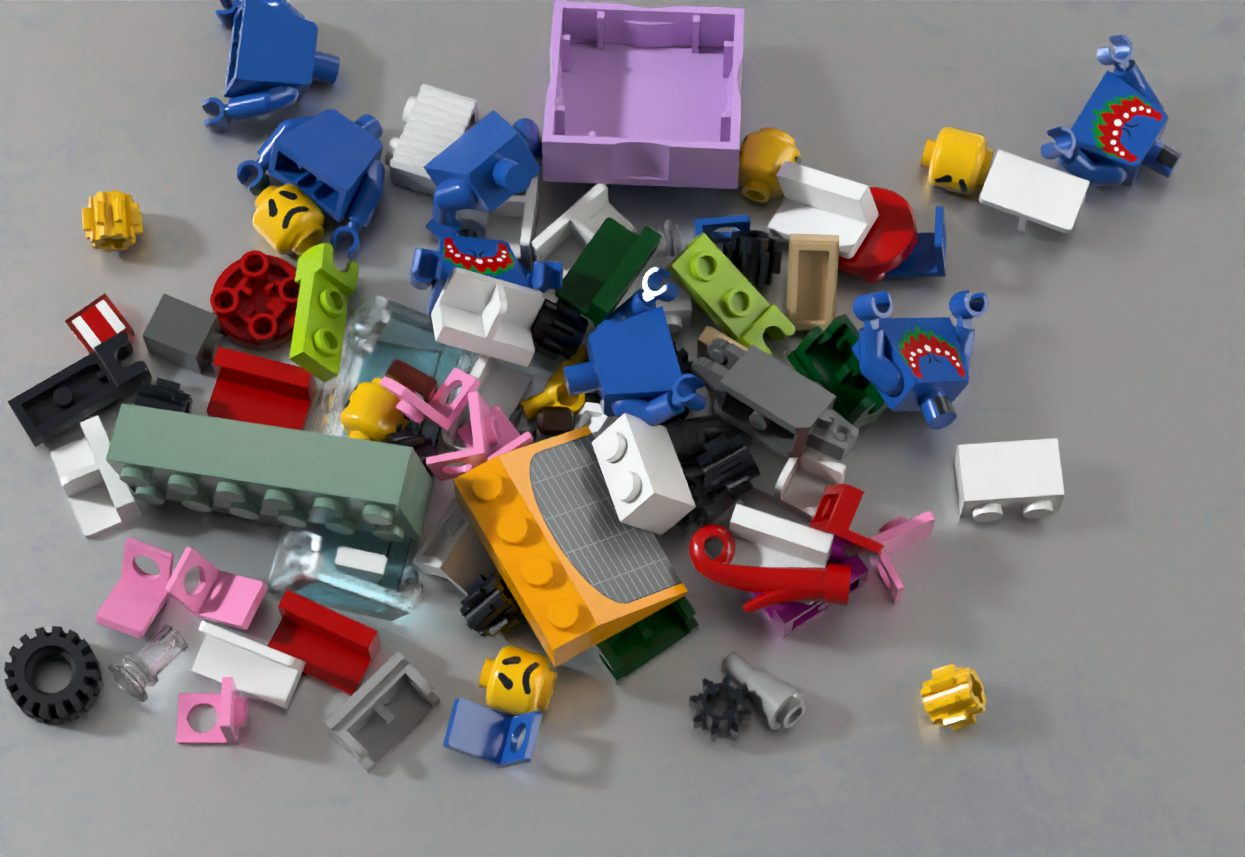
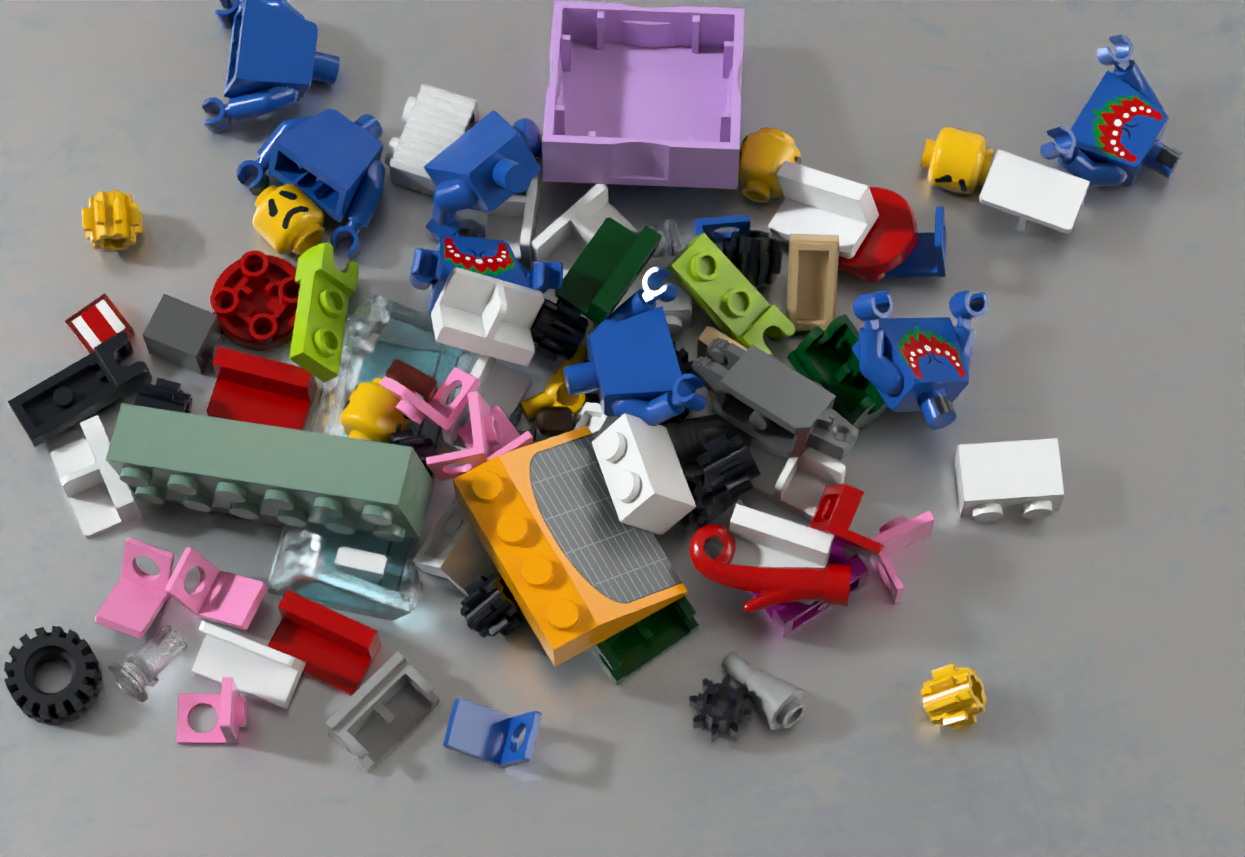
yellow head [478,646,557,716] -> none

